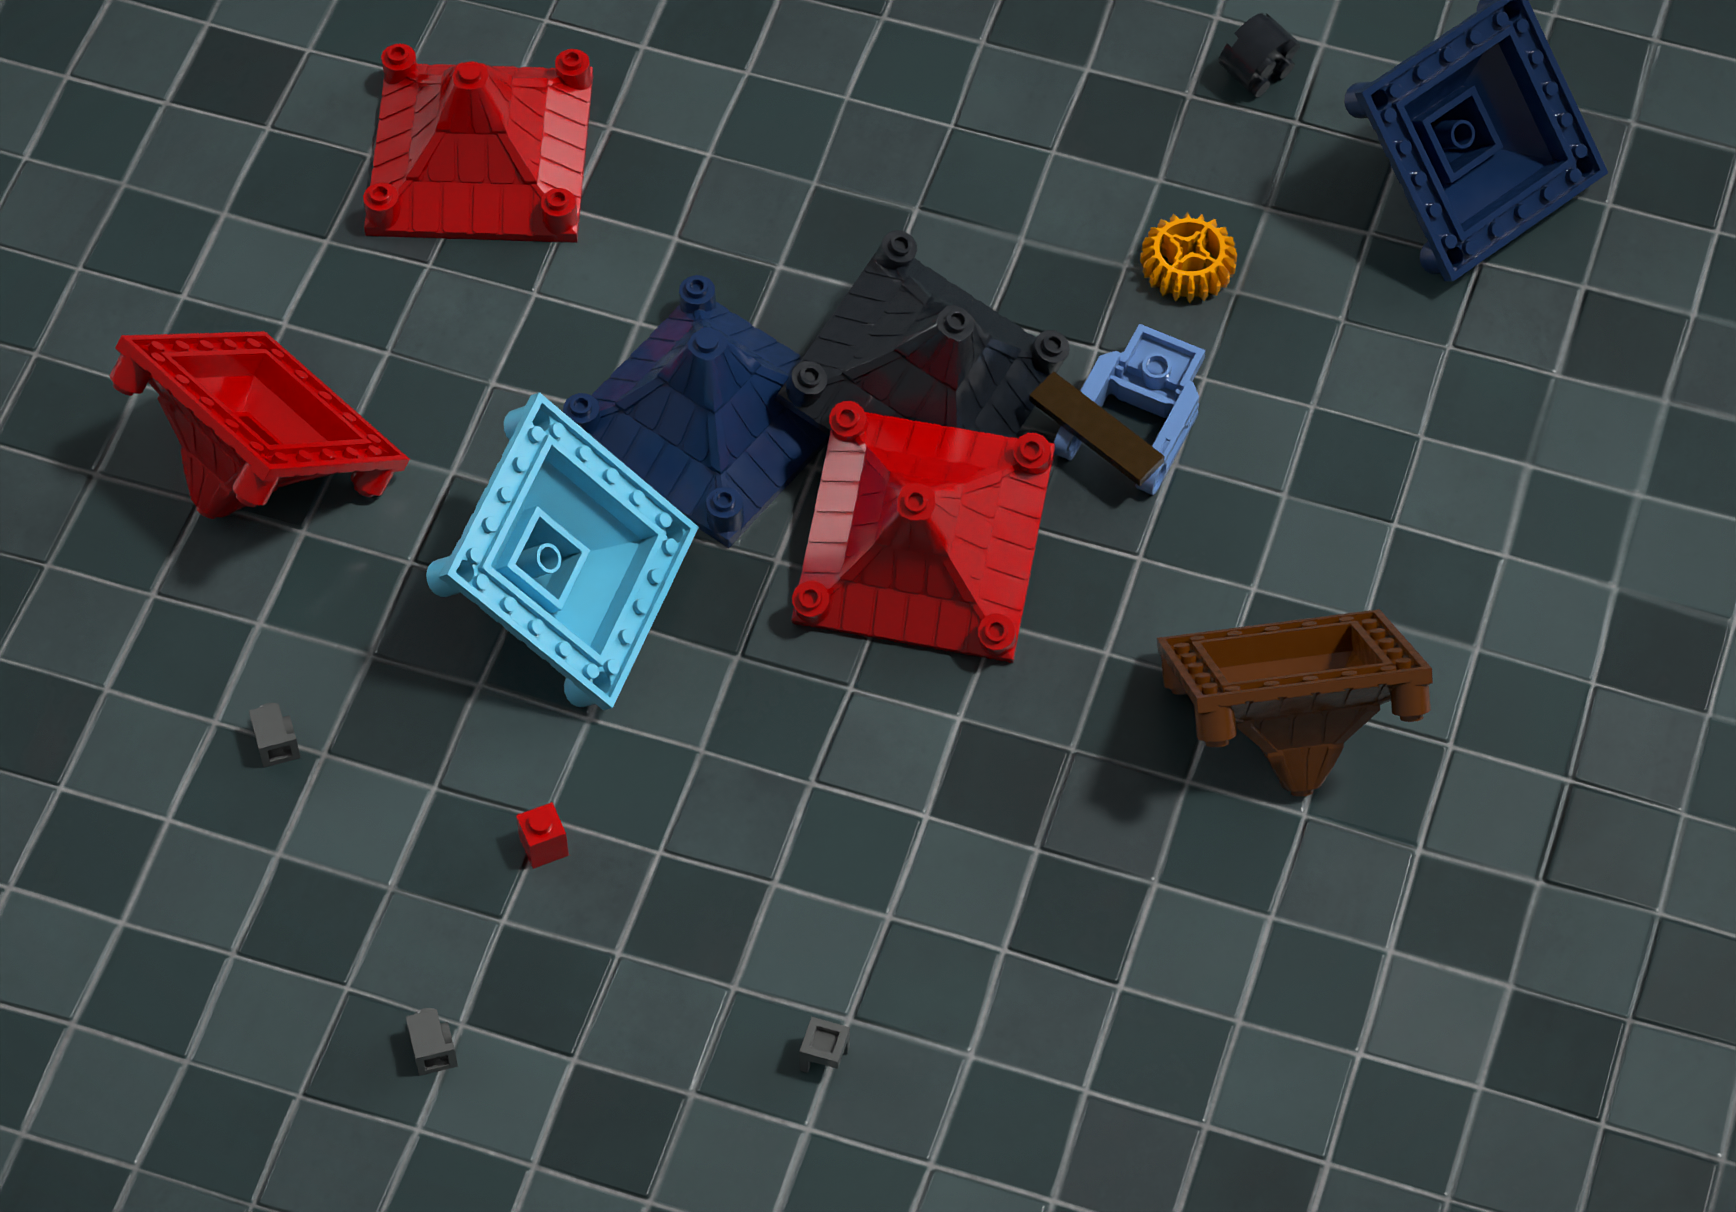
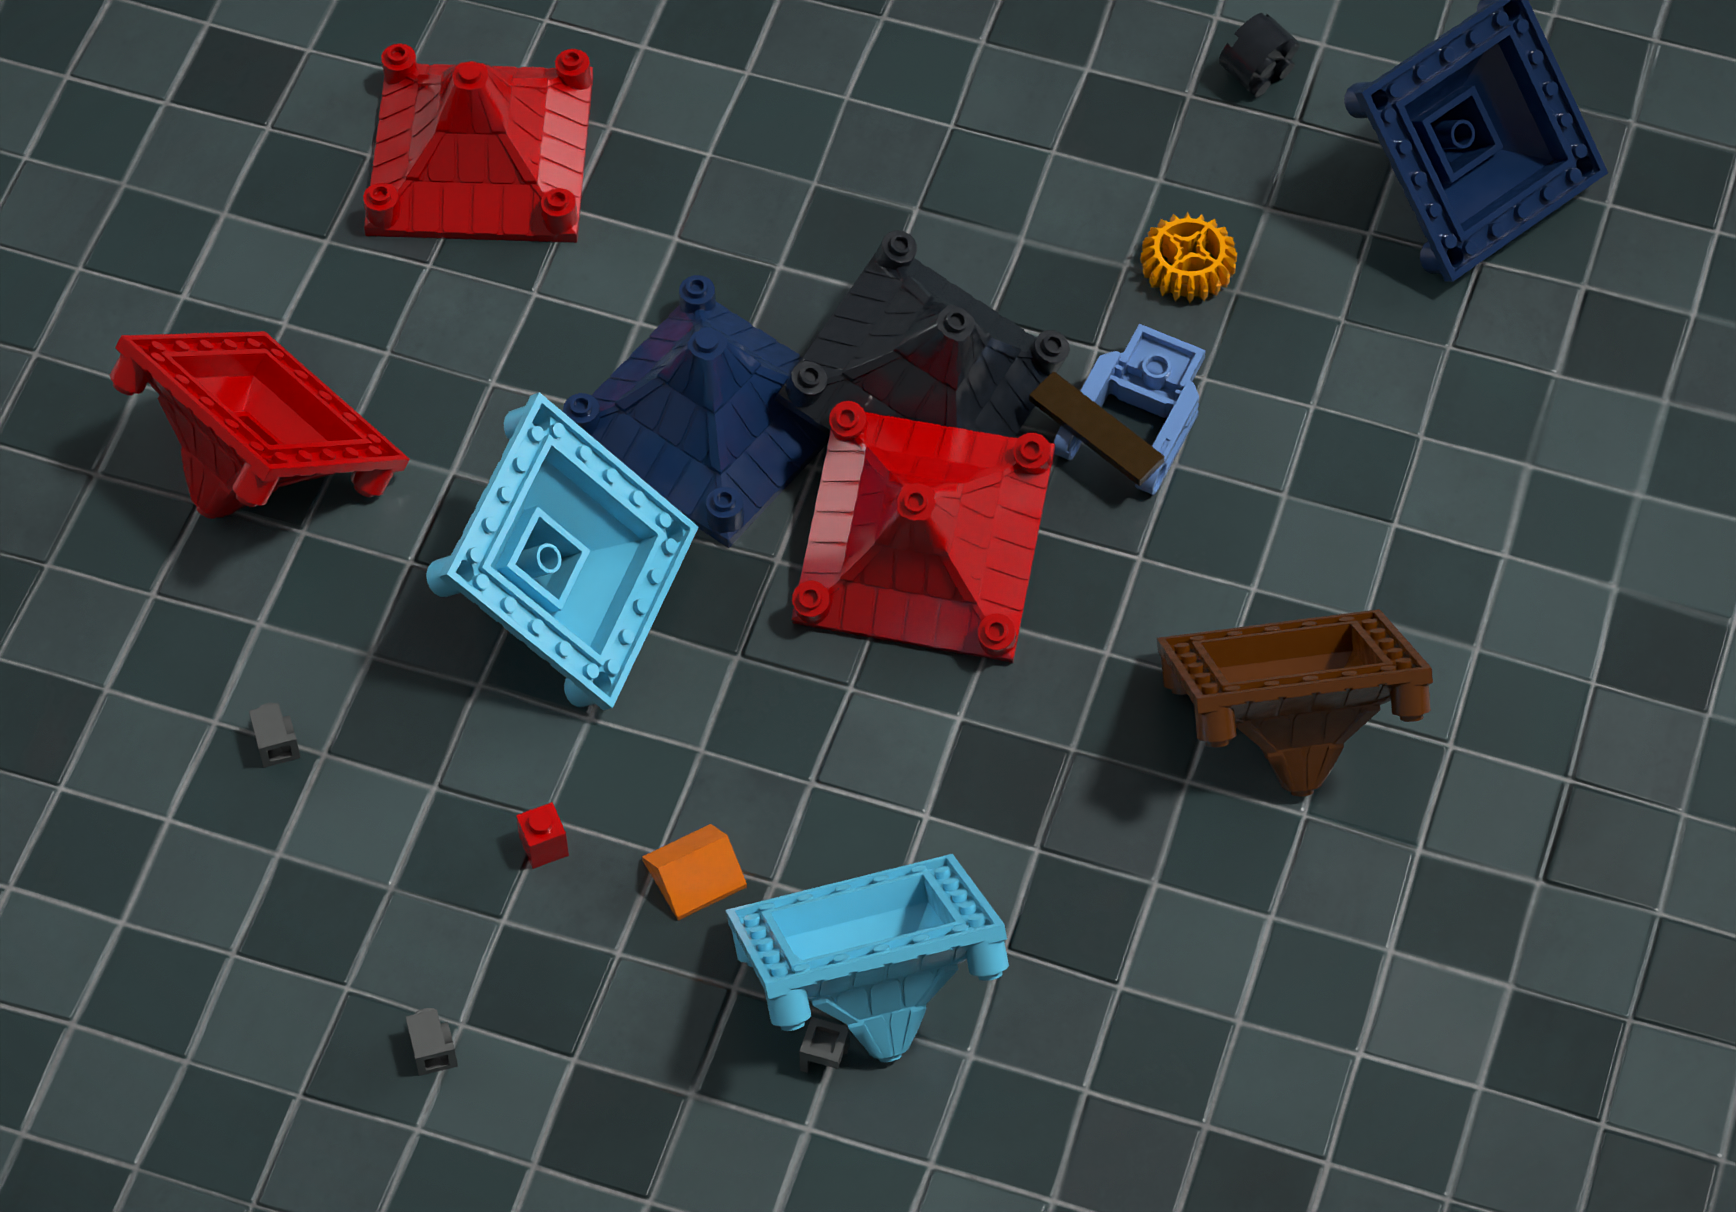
none -> orange slope [642,824,747,921]
none -> medium azure piece [726,854,1009,1062]

